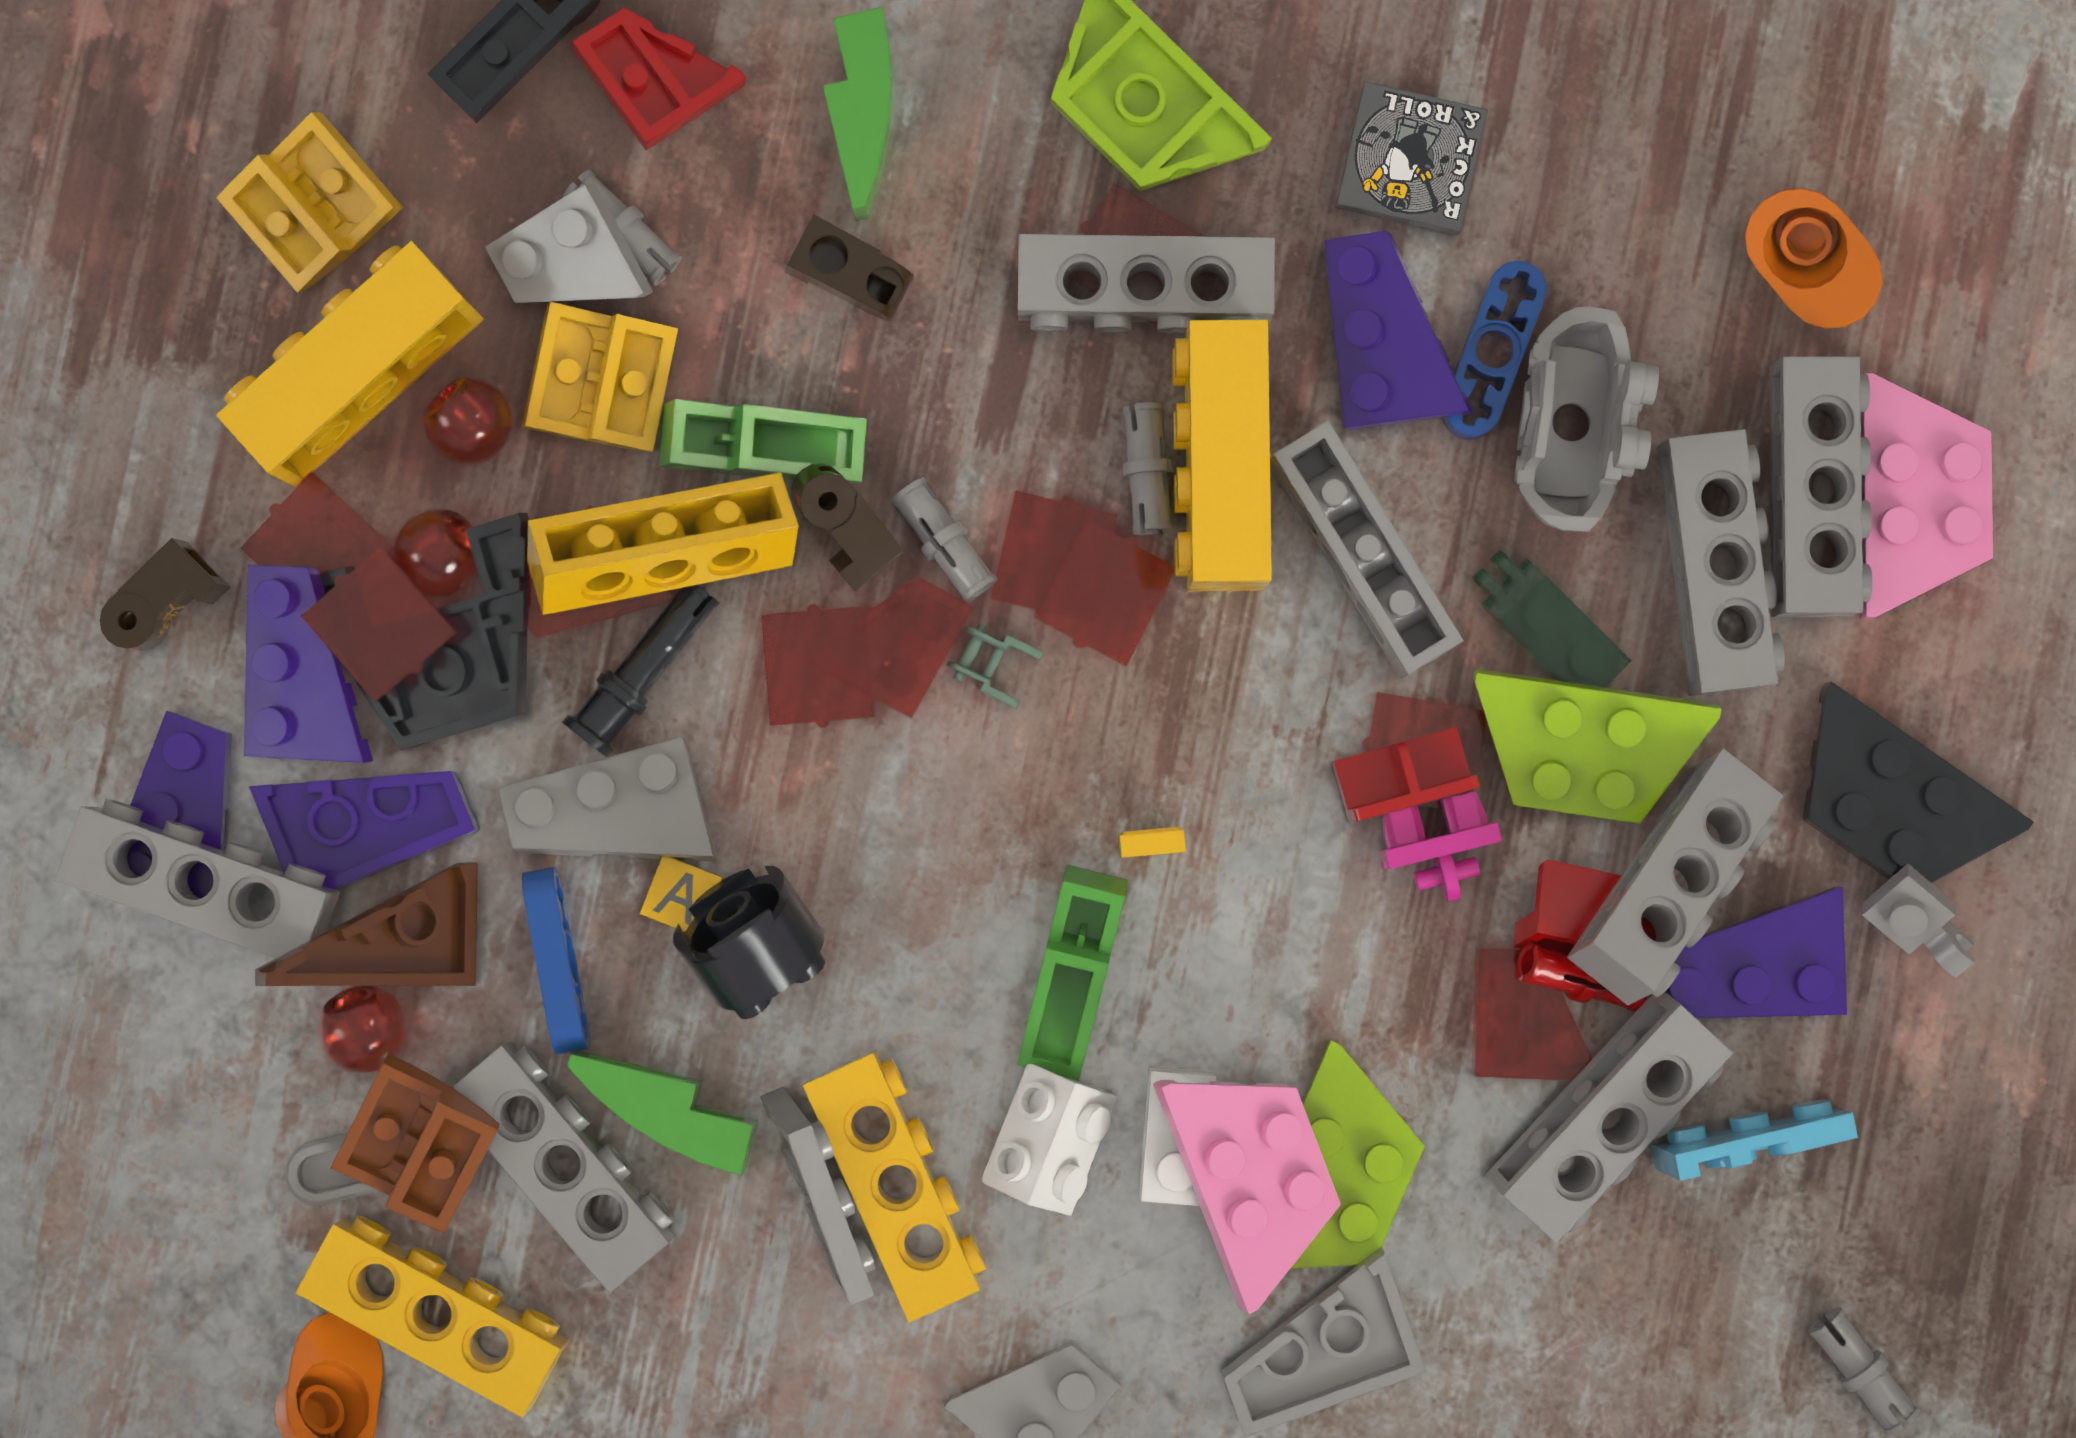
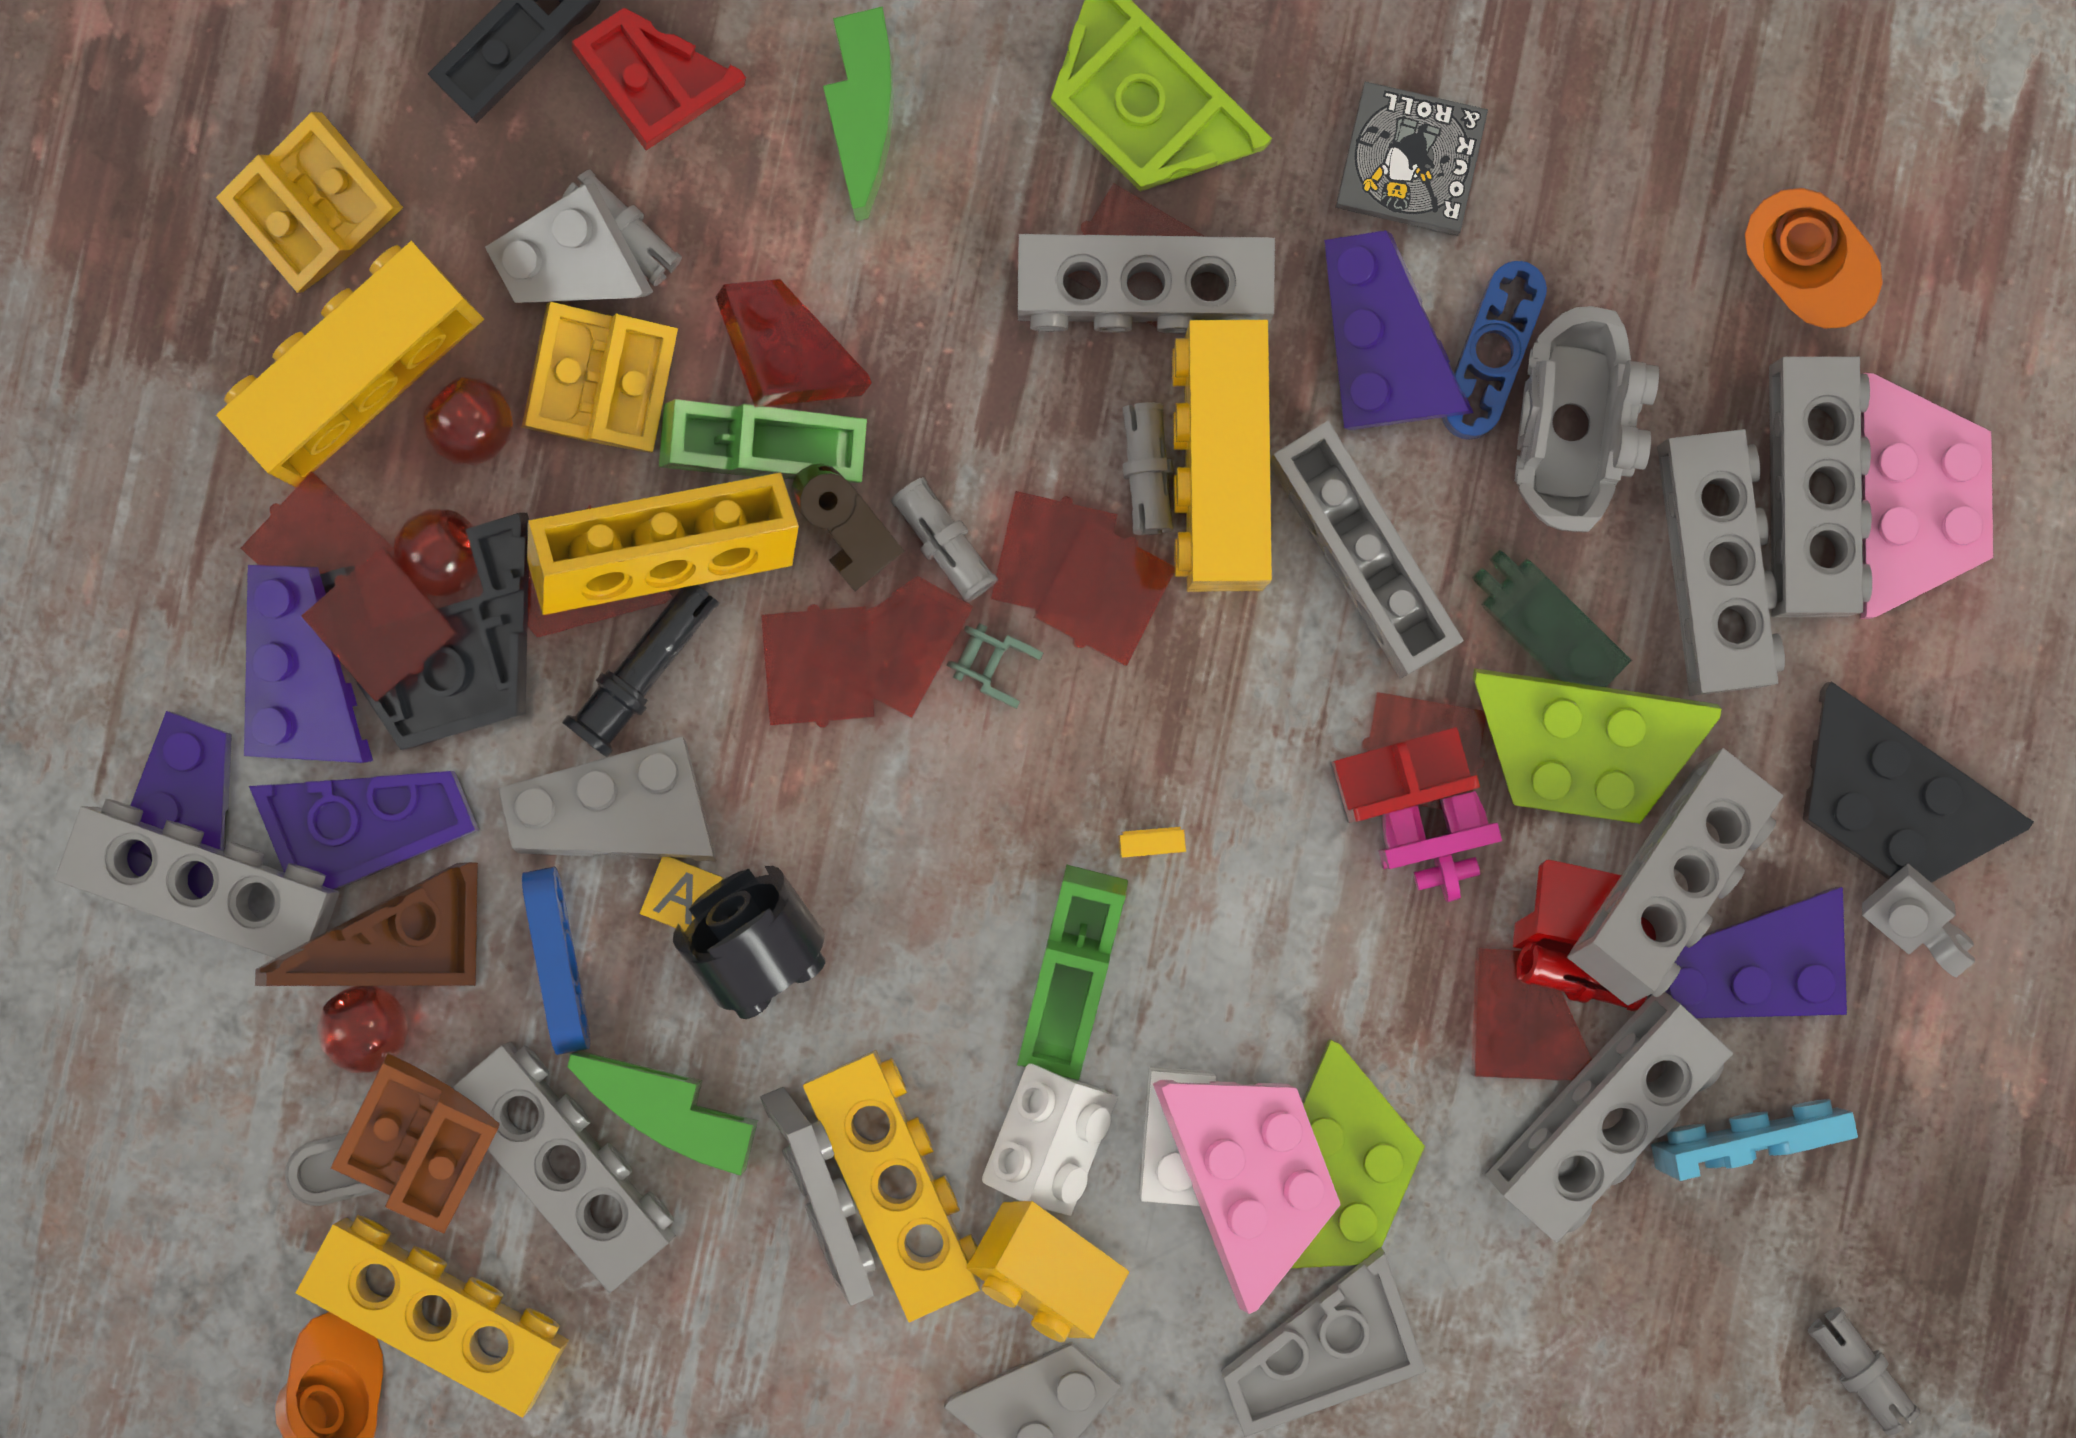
dark brown leg [99,538,231,651] -> none
dark brown leg [785,215,914,321] -> none
none -> clear red wing [715,279,872,408]
none -> yellow brick [966,1201,1130,1342]

